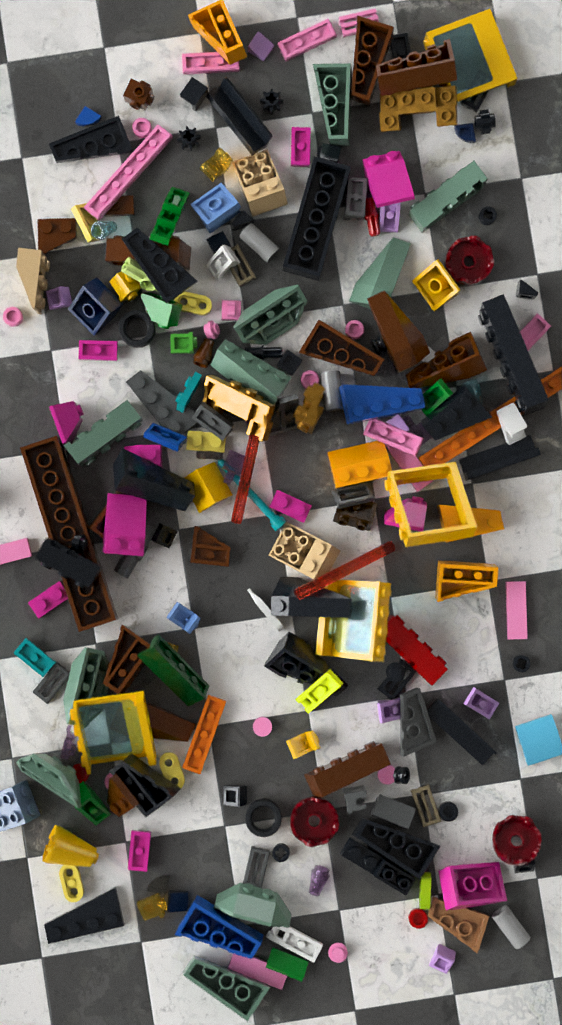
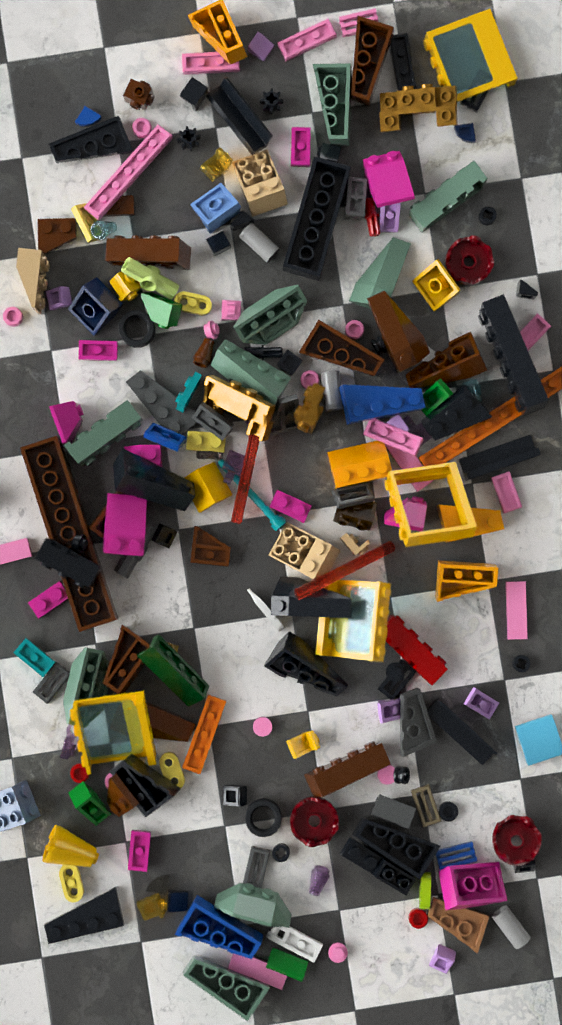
sand green wedge [16,754,81,809] -> none
black wing [122,228,198,304] -> none
green slope [149,187,190,246] -> none
medium blue bracket [167,602,200,634] -> none
bright green bracket [170,332,197,354] -> none
white slope [206,244,240,279] -> none
dark tan tile [229,244,256,288] -> none
neon yellow plate [295,669,343,714] -> none
dark grey hinge [343,785,367,814] -> none
reddish brown wedge [376,39,457,96] -> none
black gear [474,109,496,135] -> none
white slope [496,403,527,445] -> none
none -> tan bracket [340,533,370,556]
none -> blue tile [436,841,477,870]
none -> bright pink tile [491,471,522,514]

